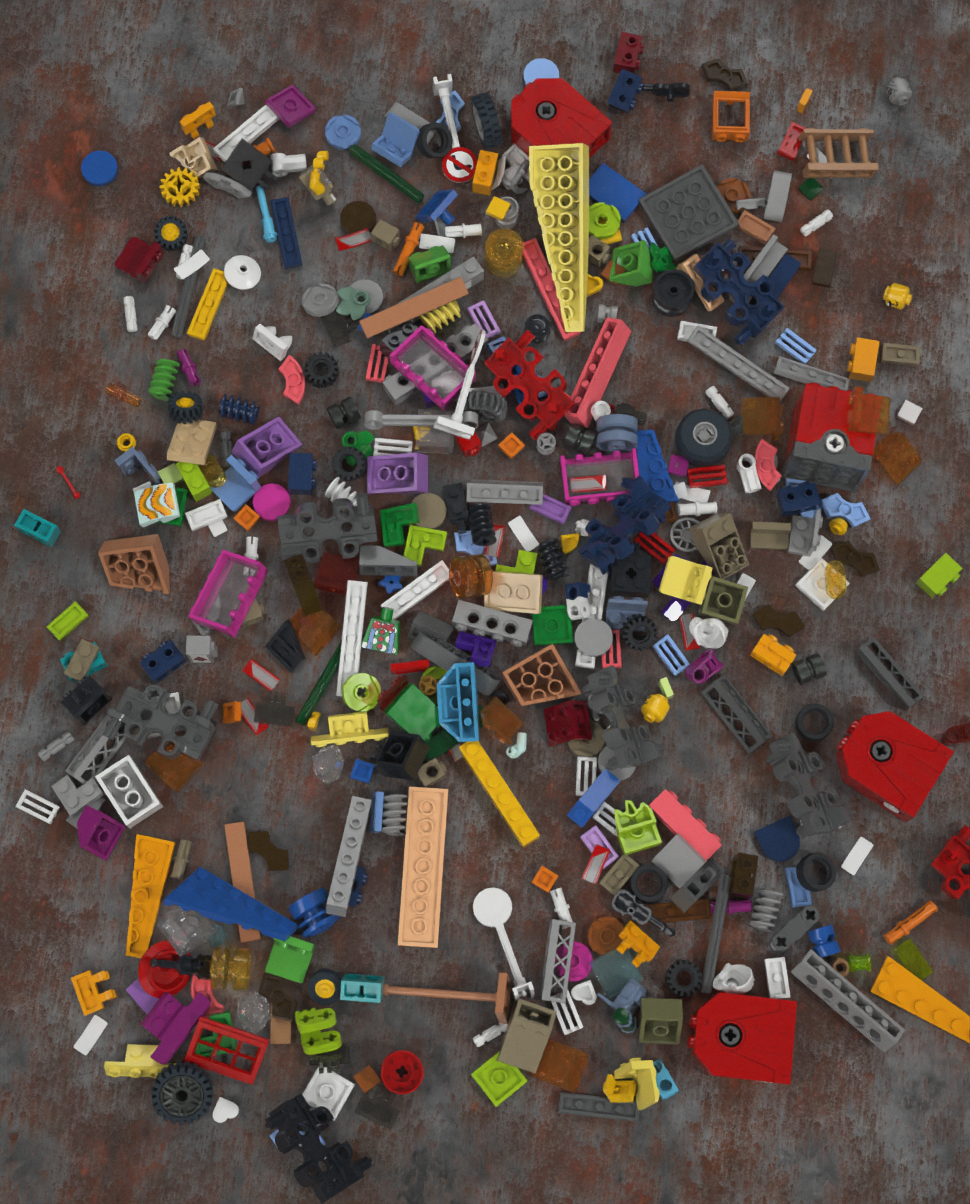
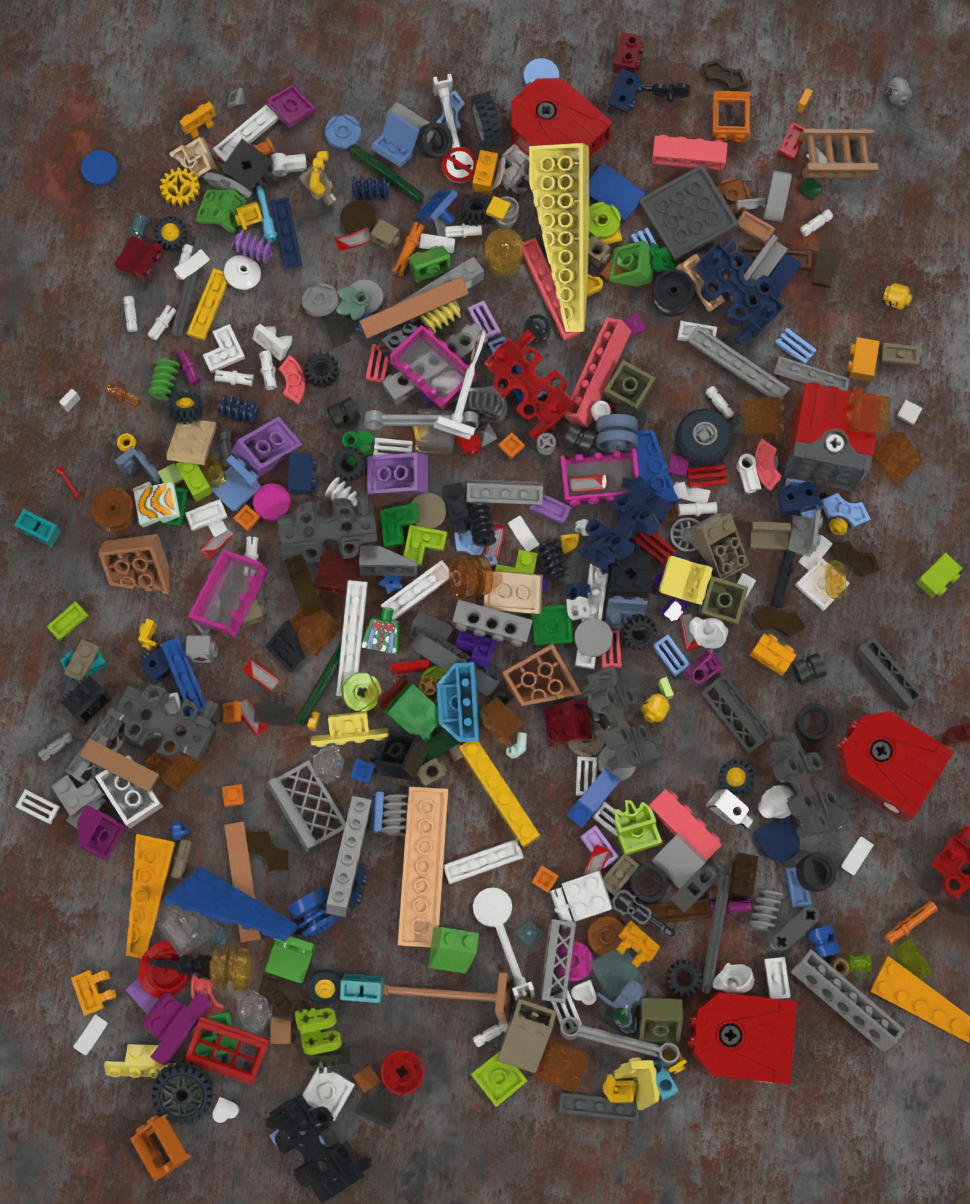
light grey wheel [597,304,618,323] -> none
none -> white tile [59,389,80,412]
none -> medium nougat tile [80,739,160,792]
none -> clear orange wheel [91,486,137,534]
none -> clear light blue bush [127,213,150,238]
none -> orange window [130,1114,192,1182]
none -> yellow bracket [138,619,159,651]
none -> blue tile [161,637,206,716]
none -> blue tile [170,820,189,841]
none -> bright green bracket [195,189,247,233]
none -> sticker [199,529,234,560]
none -> white plate [203,324,245,373]
none -> white pin [215,369,254,386]
none -> orange plate [222,784,245,807]
none -> medium lavender piece [231,230,273,264]
none -> yellow bracket [235,201,263,230]
none -> white pin [259,351,277,390]
none -> light grey fence [267,760,346,853]
none -> dark blue piece [352,176,390,200]
none -> bright green slope [428,927,479,974]
none -> white tile [443,839,524,885]
none -> black tyre [460,193,493,227]
none -> clear light blue slope [516,919,543,947]
none -> light grey piece [560,1017,680,1066]
none -> white plate [562,871,613,921]
none -> olive brick [603,360,656,416]
none -> magenta tile [622,313,646,339]
none -> coral brick [652,135,727,171]
none -> yellow bracket [662,1048,687,1074]
none -> white torso [705,789,753,829]
none -> black wheel [718,760,755,795]
none -> white hair [758,785,795,819]
none -> black pin [770,550,796,608]

